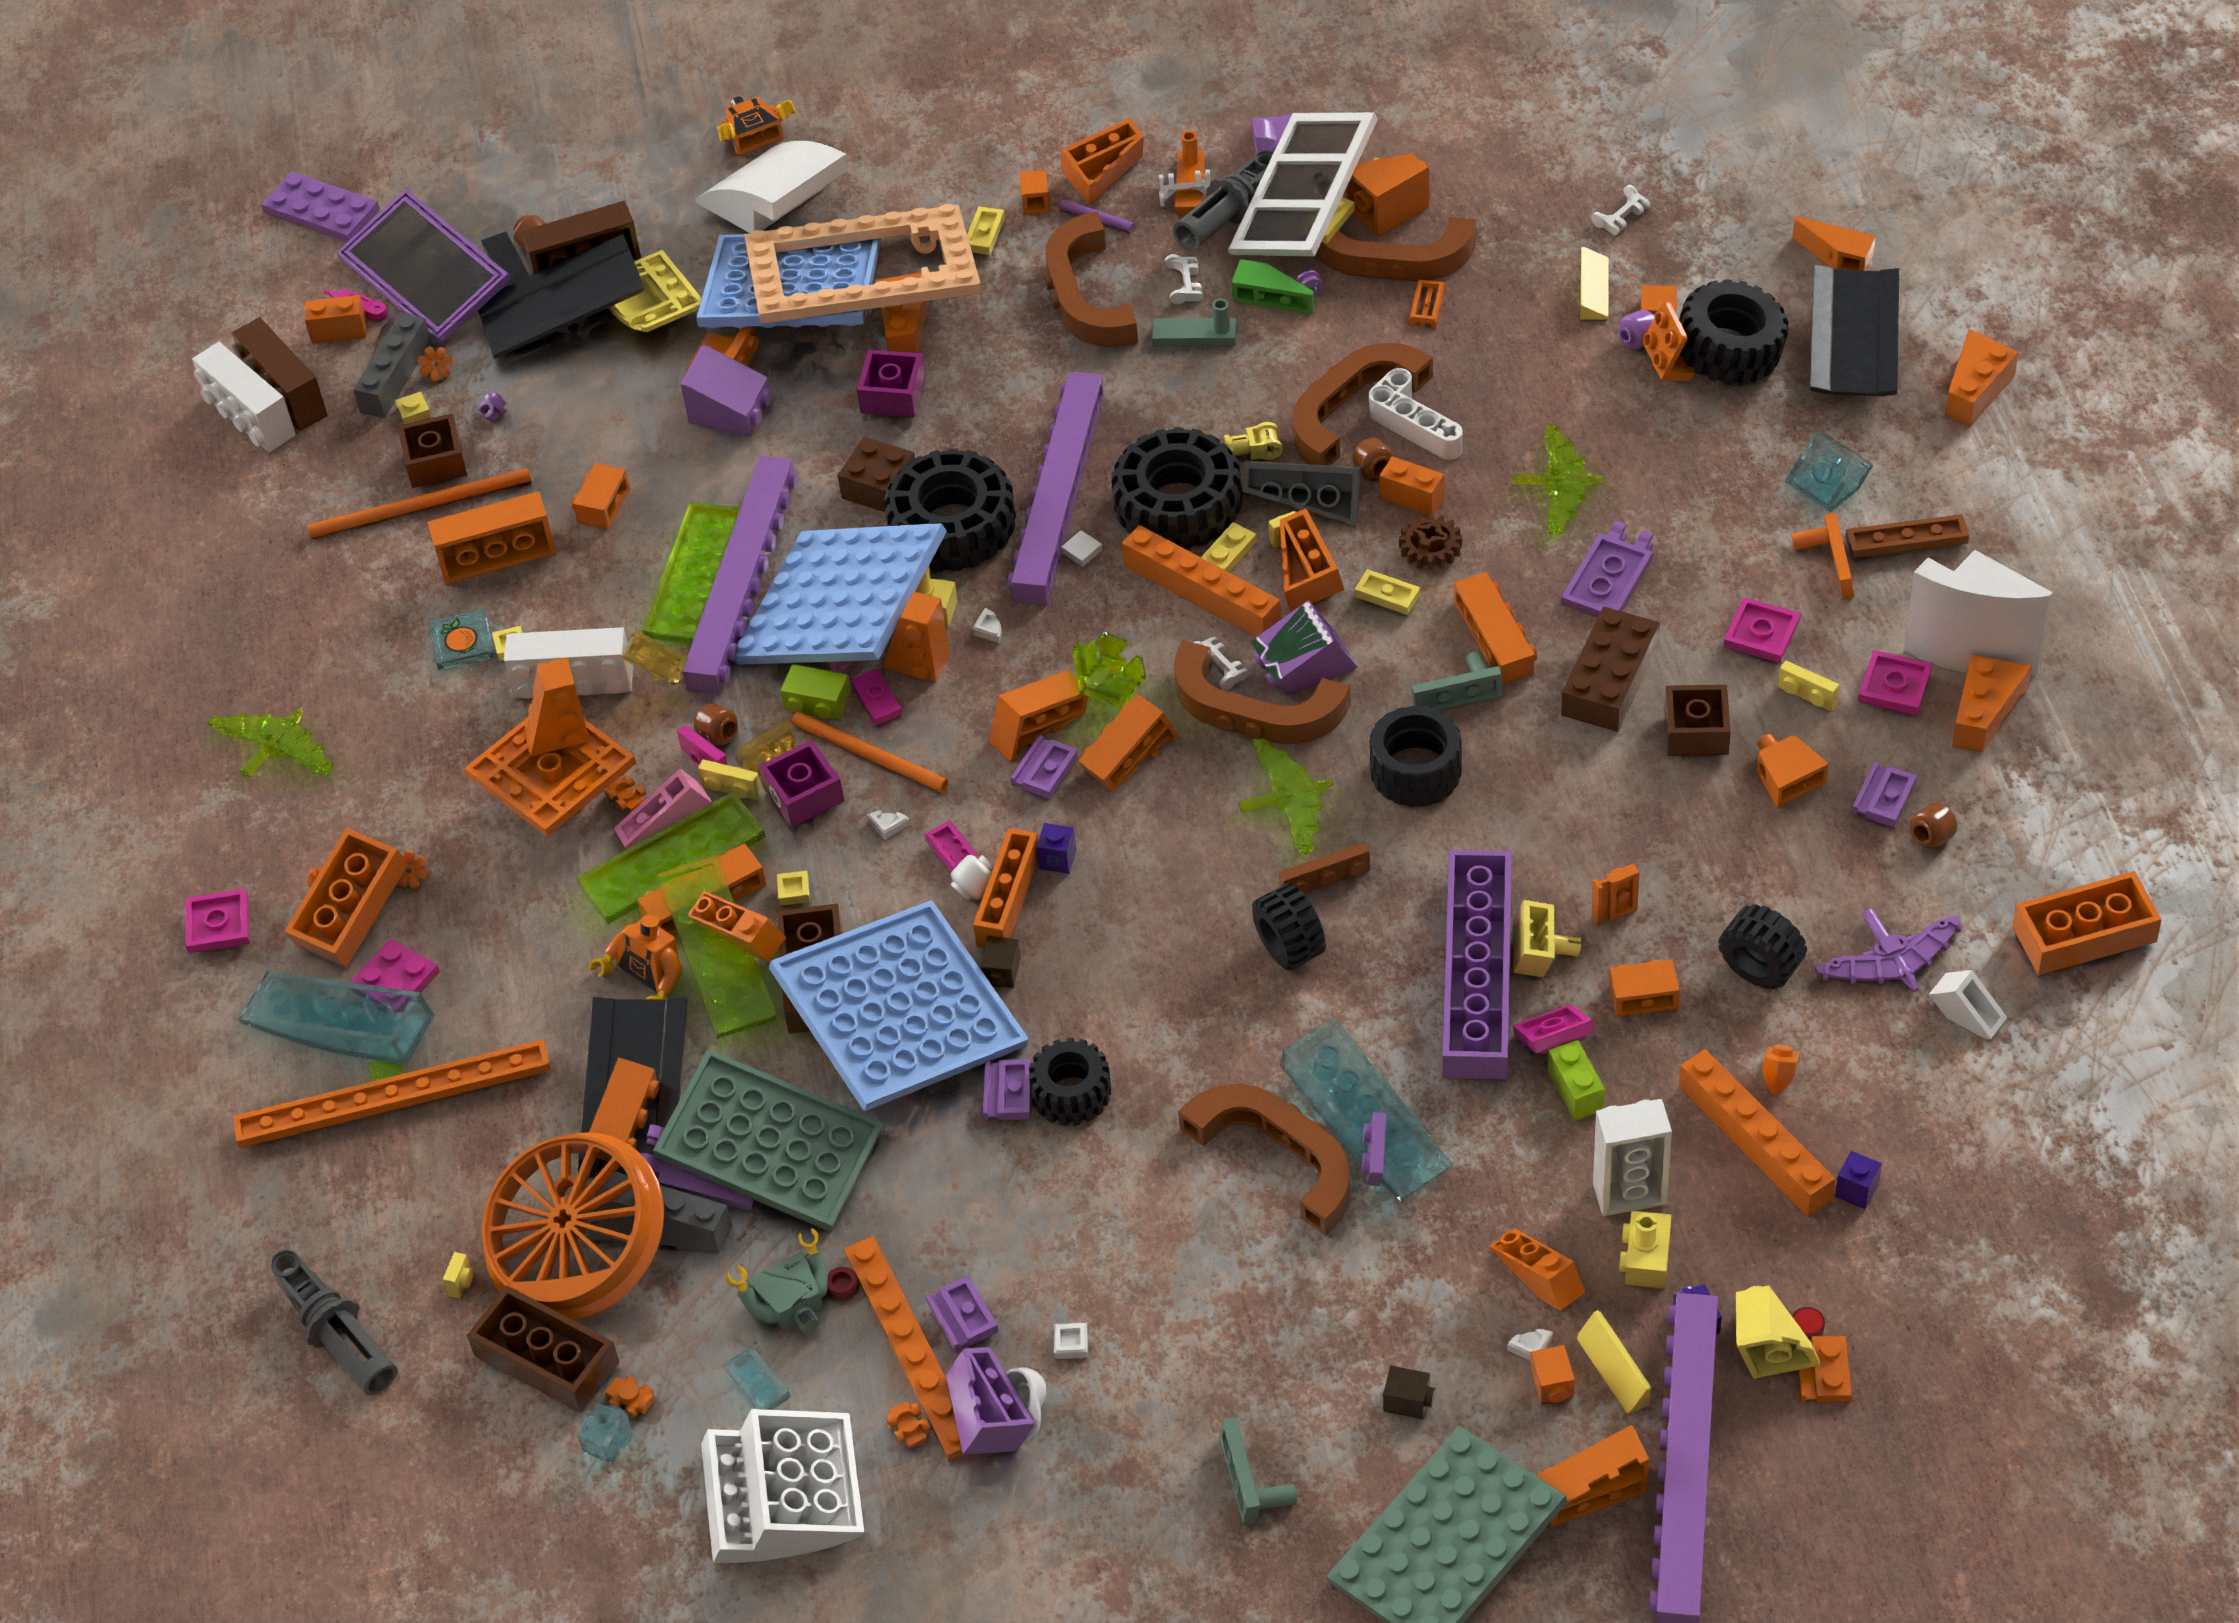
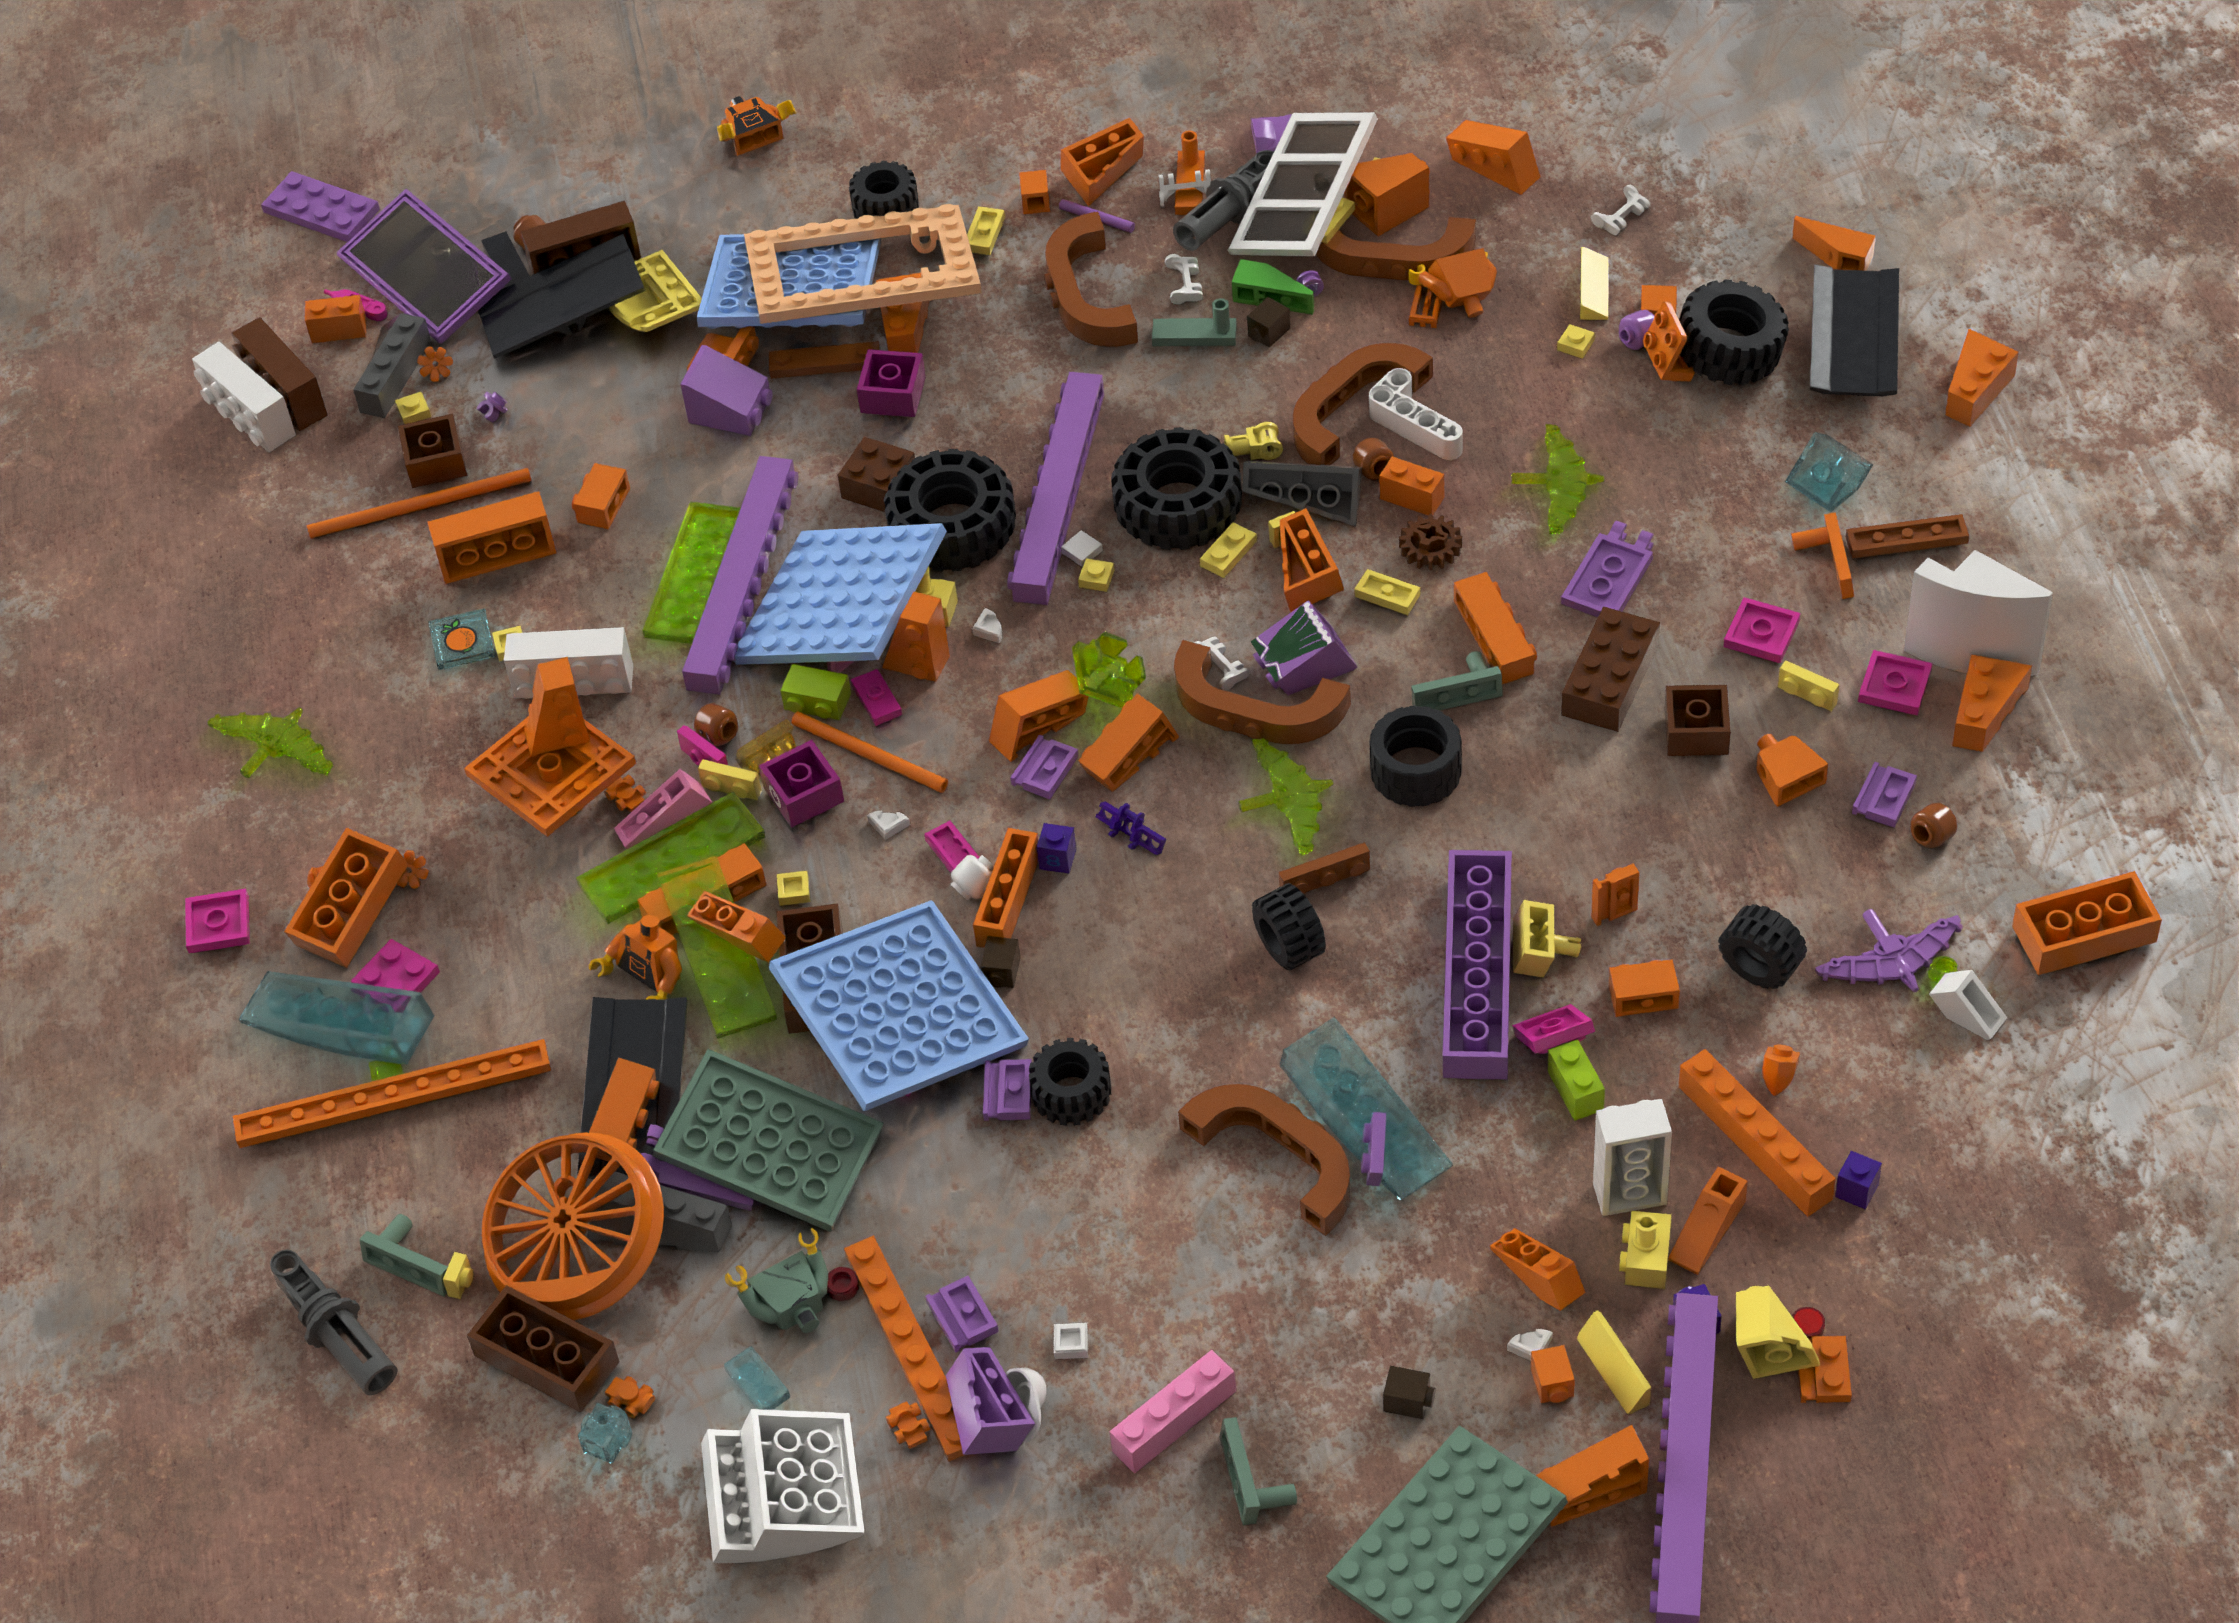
clear yellow tile [623,630,688,686] -> none
white slope [695,141,847,233] -> none
orange brick [1122,525,1281,637] -> none
none -> sand green piece [359,1214,448,1296]
none -> dark orange plate [769,341,880,379]
none -> black tyre [849,161,919,219]
none -> light yellow plate [1078,558,1115,592]
none -> dark purple piece [1095,801,1166,855]
none -> bright pink brick [1109,1350,1236,1474]
none -> dark brown brick [1247,297,1290,347]
none -> orange torso [1409,248,1497,318]
none -> orange wedge [1446,120,1540,195]
none -> light yellow plate [1557,324,1595,359]
none -> orange slope [1668,1166,1748,1275]
none -> clear neon green plate [1927,956,1958,983]

